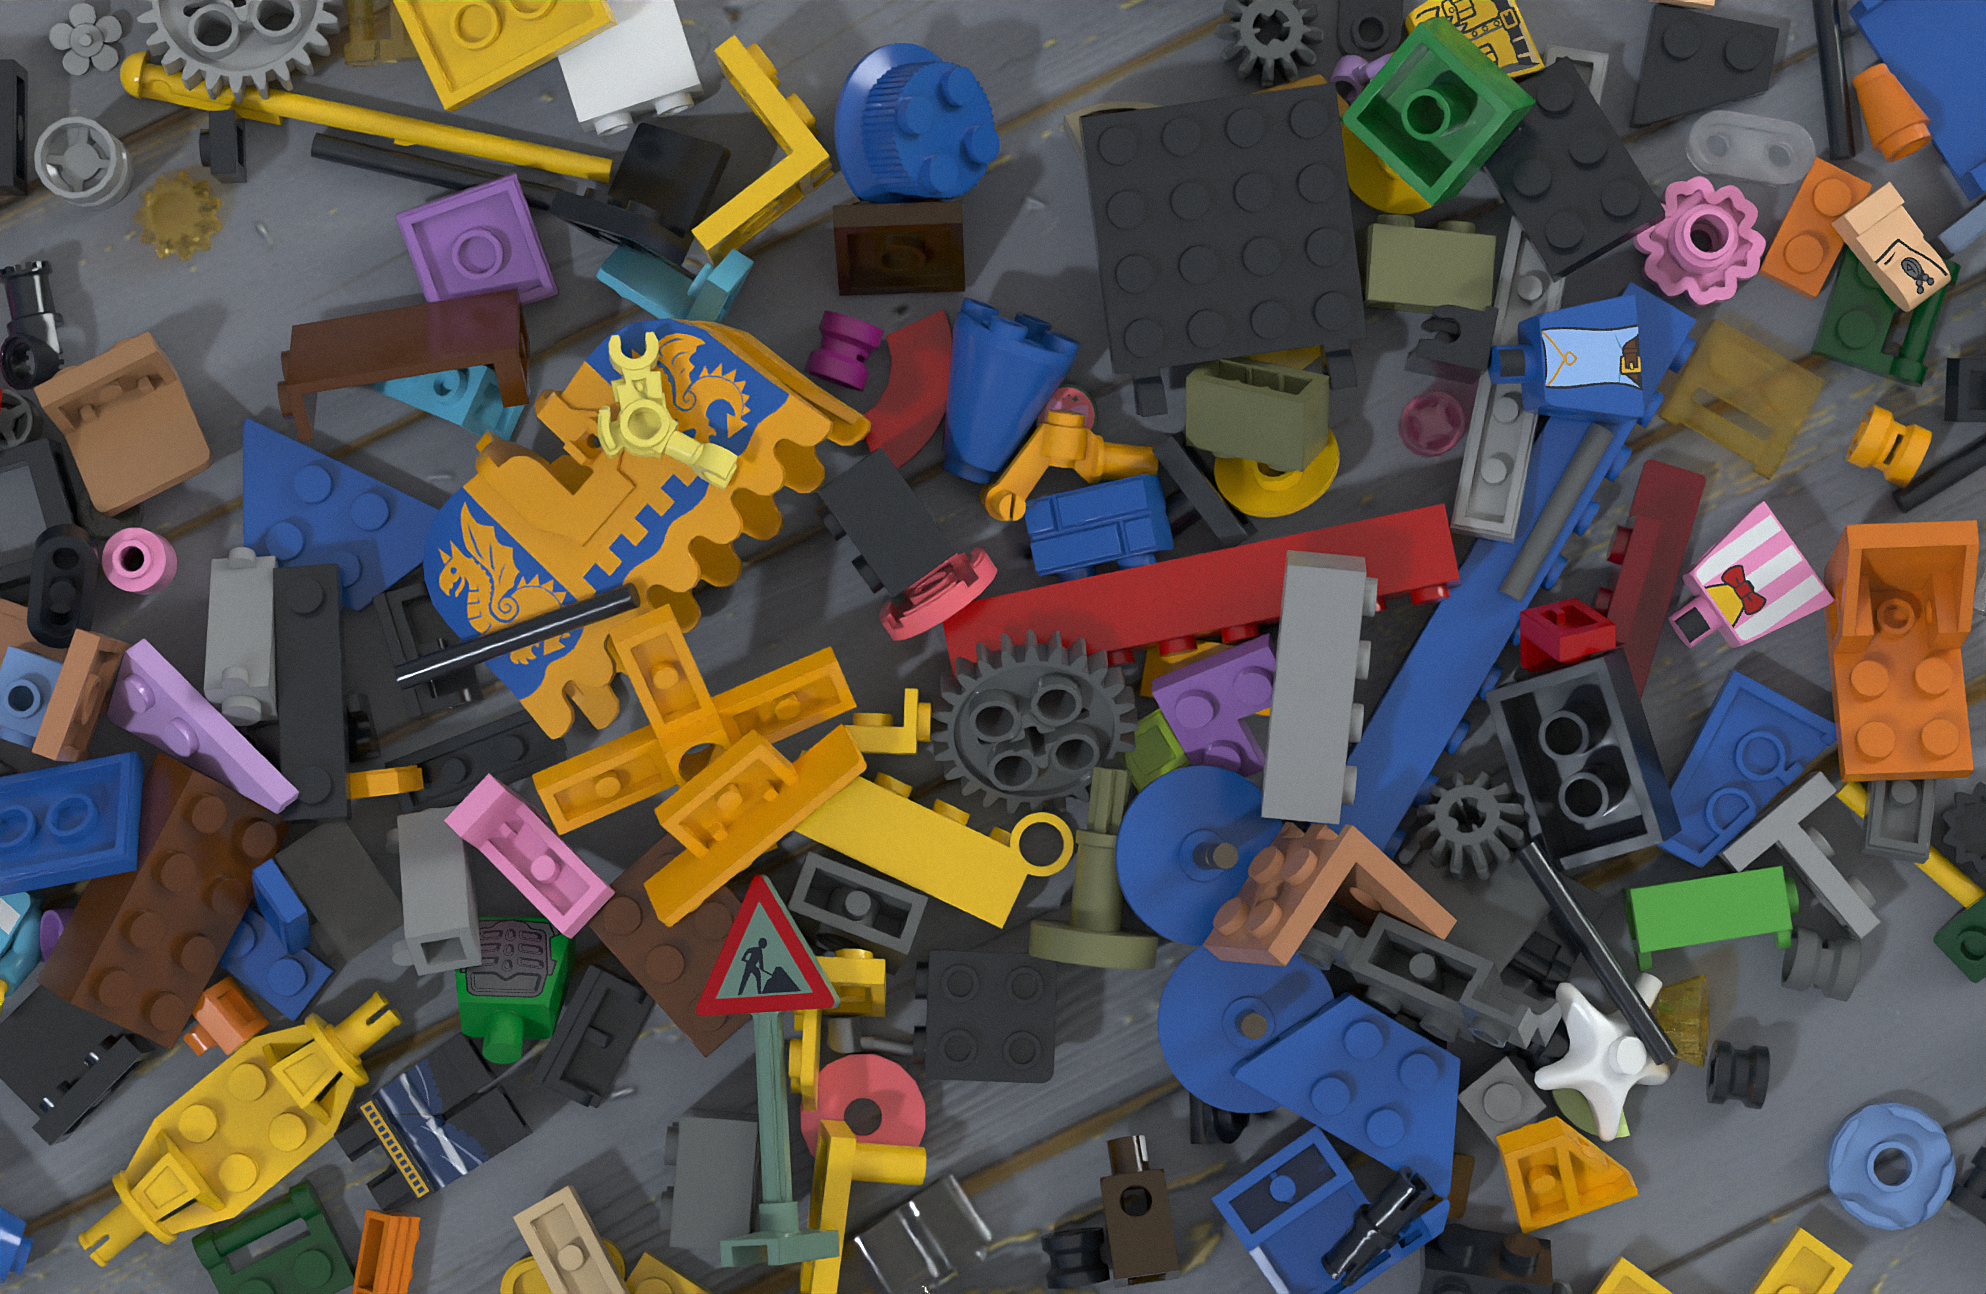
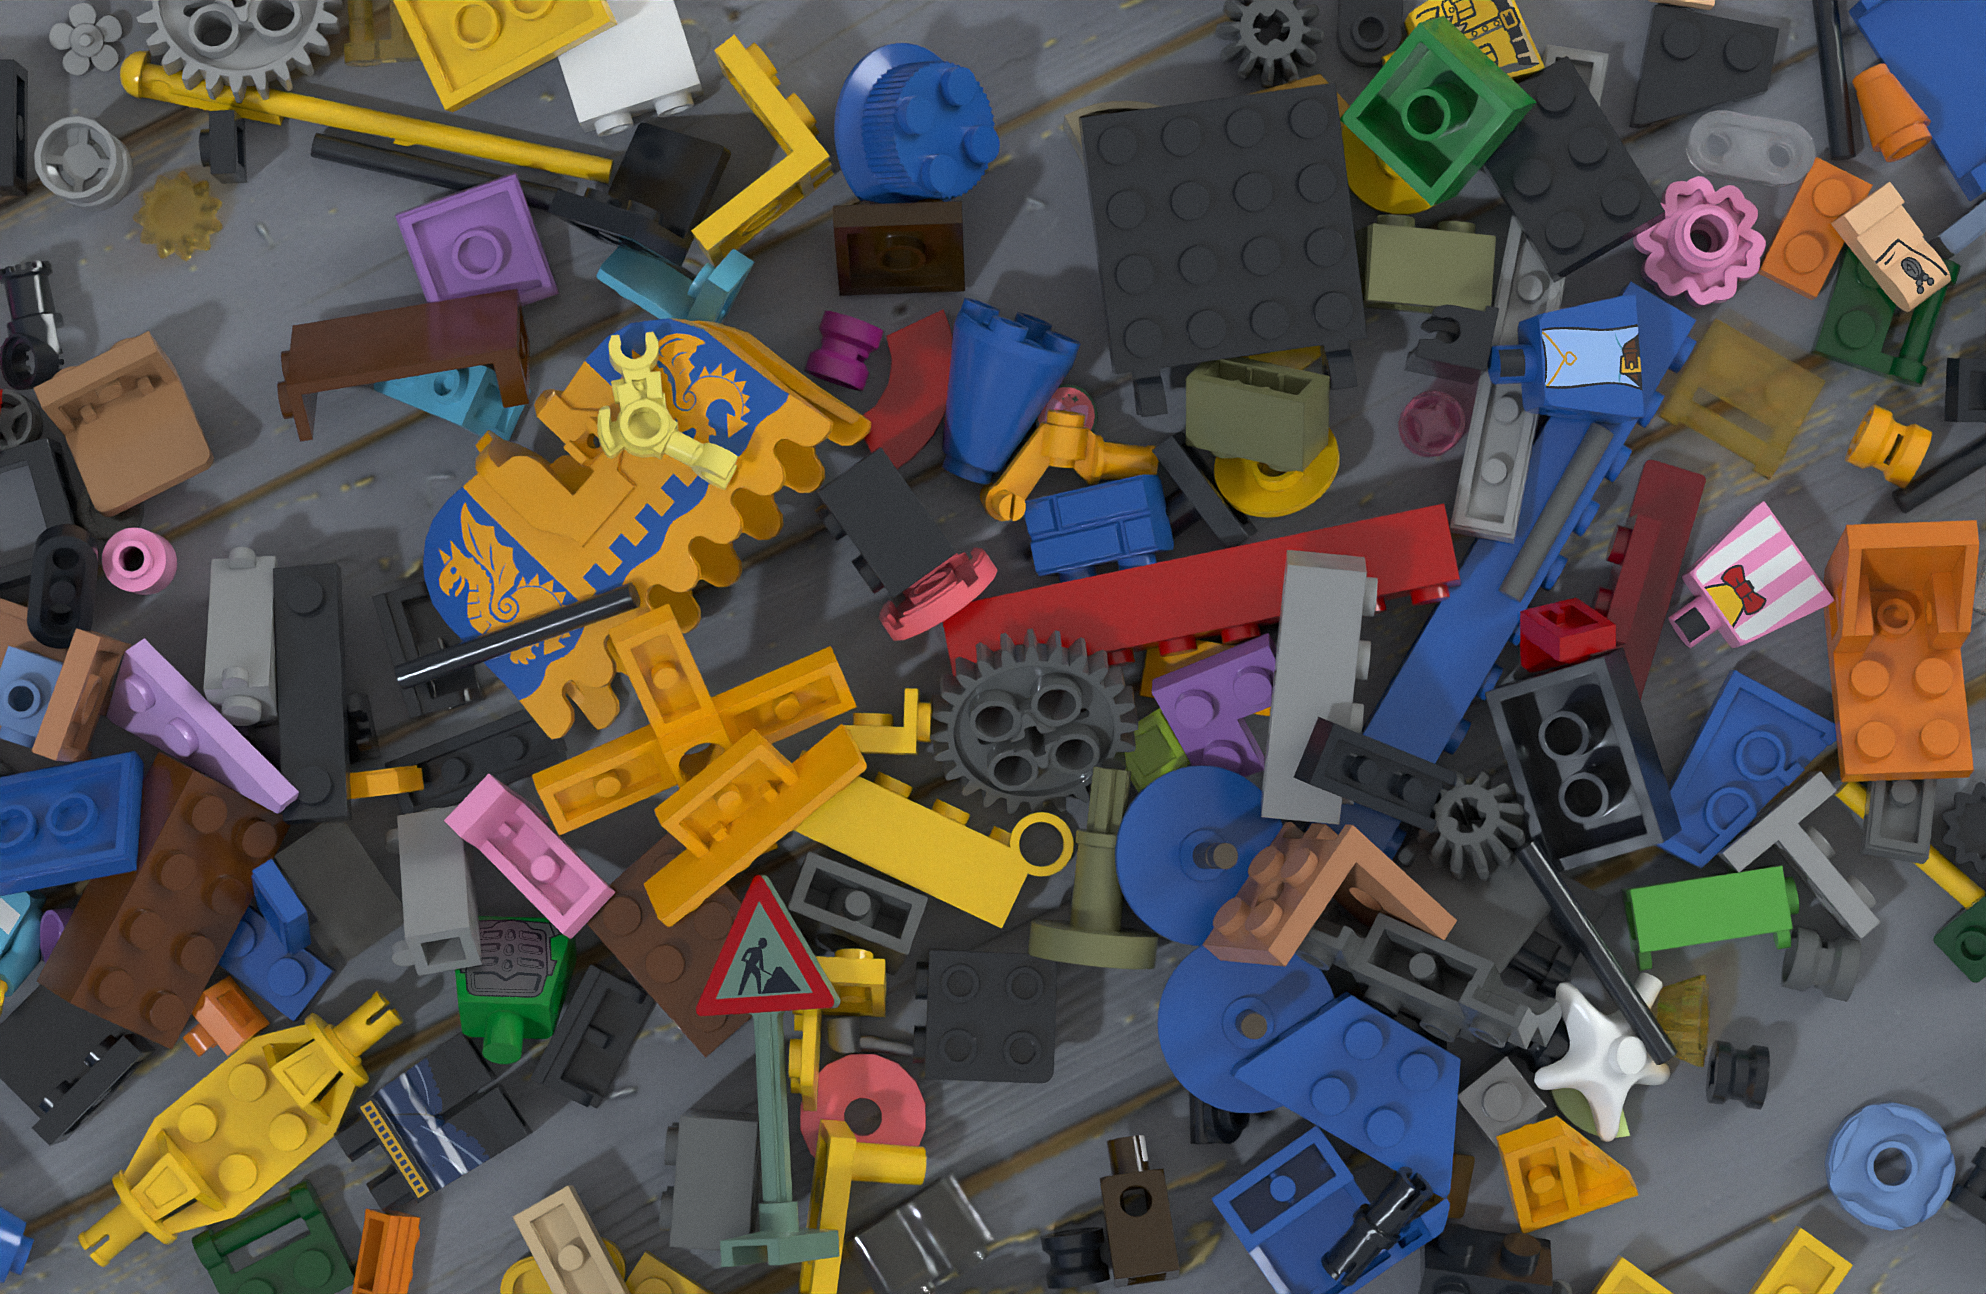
blue wing [243,418,439,613] -> none
lavender hand [1328,54,1392,104] -> none
none -> black hinge [1293,716,1457,832]

